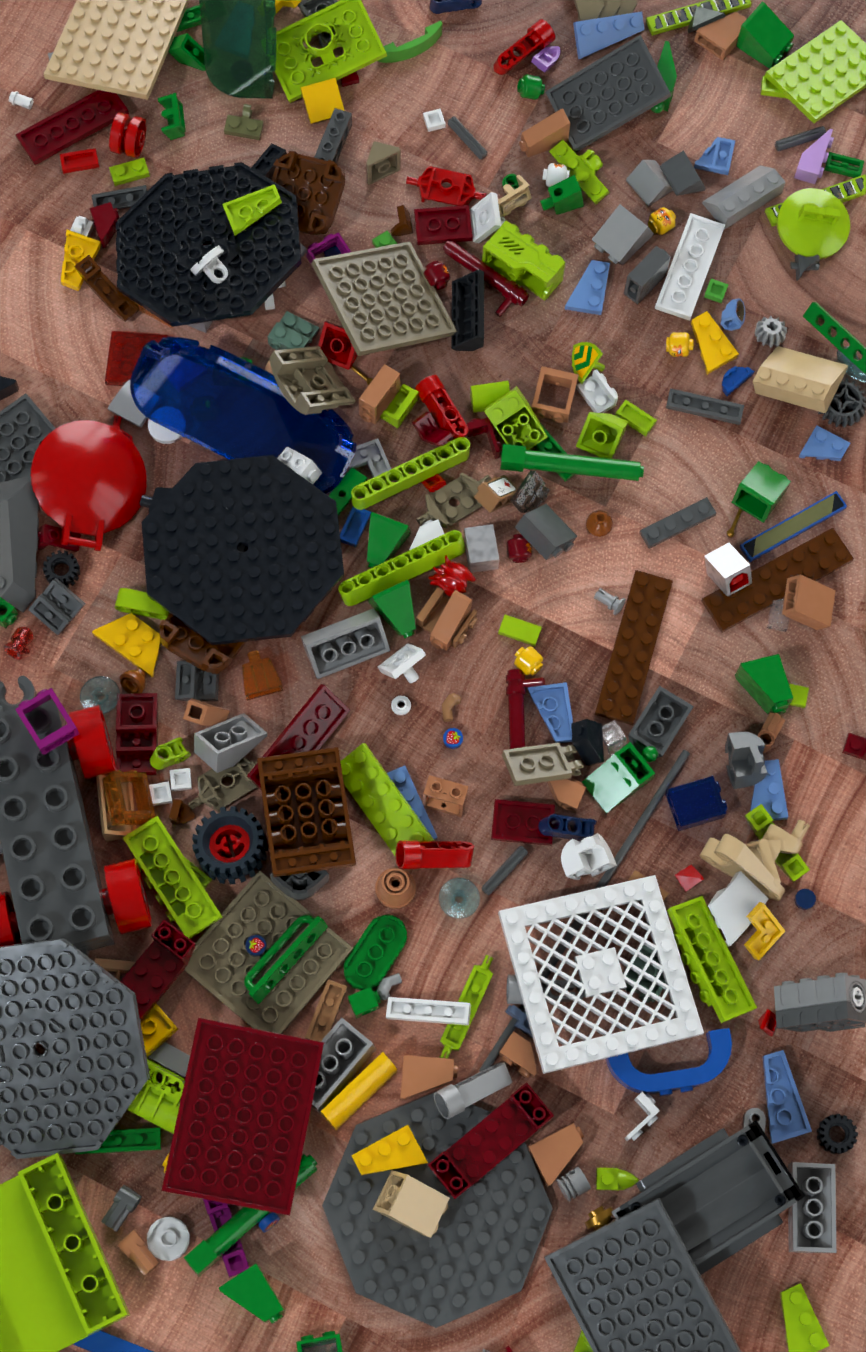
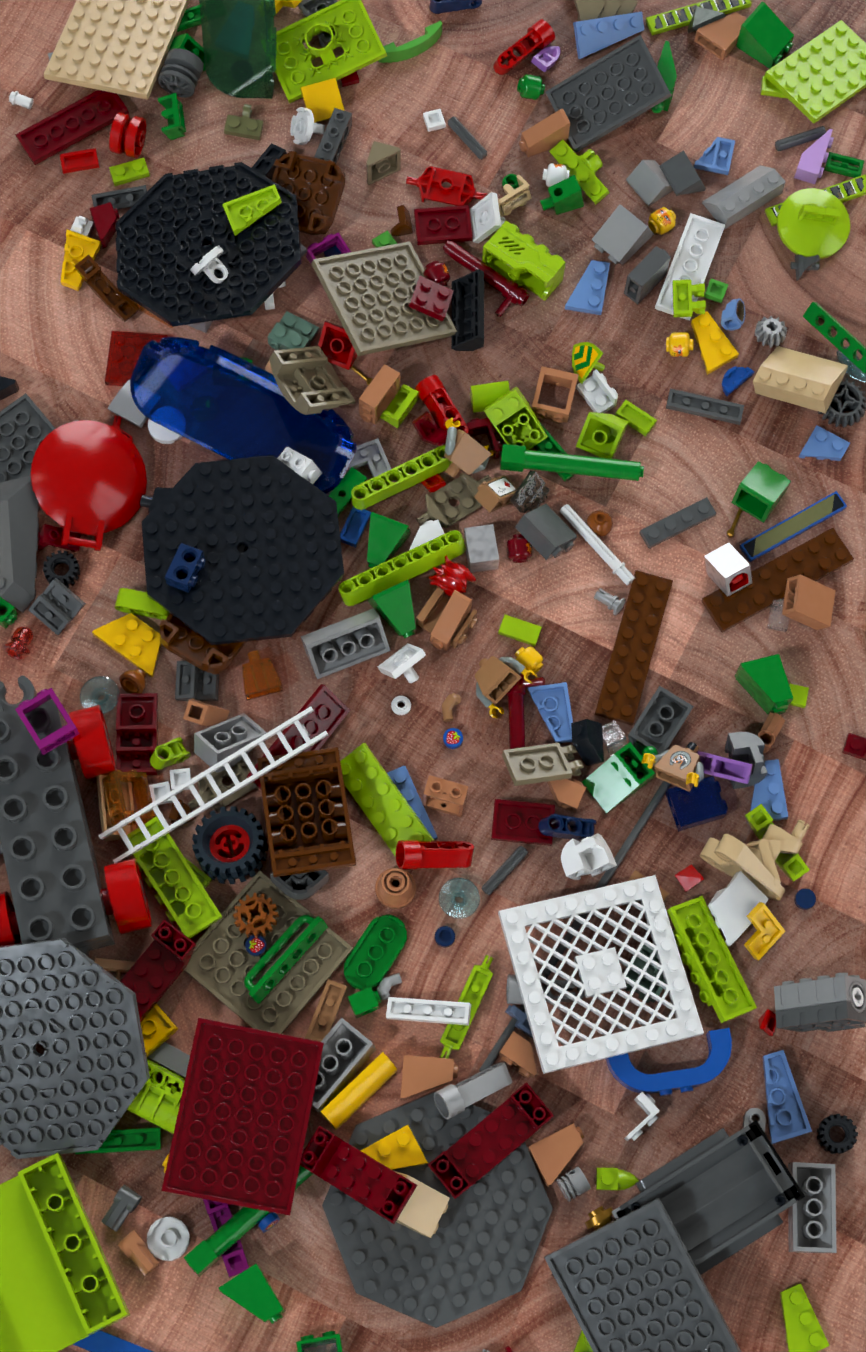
none -> white ladder [98,707,328,863]
none -> dark grey wheel [158,48,204,98]
none -> dark blue brick [165,543,206,593]
none -> dark orange gear [233,893,279,939]
none -> white tile [290,107,325,145]
none -> dark red slope [300,1125,417,1224]
none -> dark red plate [408,276,454,322]
none -> dark blue tile [435,926,455,948]
none -> medium nougat torso [444,417,494,478]
none -> medium nougat torso [475,656,537,718]
none -> white axle [560,504,635,586]
none -> torso [641,742,704,792]
none -> lime plate [672,280,706,317]
none -> medium lavender slope [697,751,753,784]

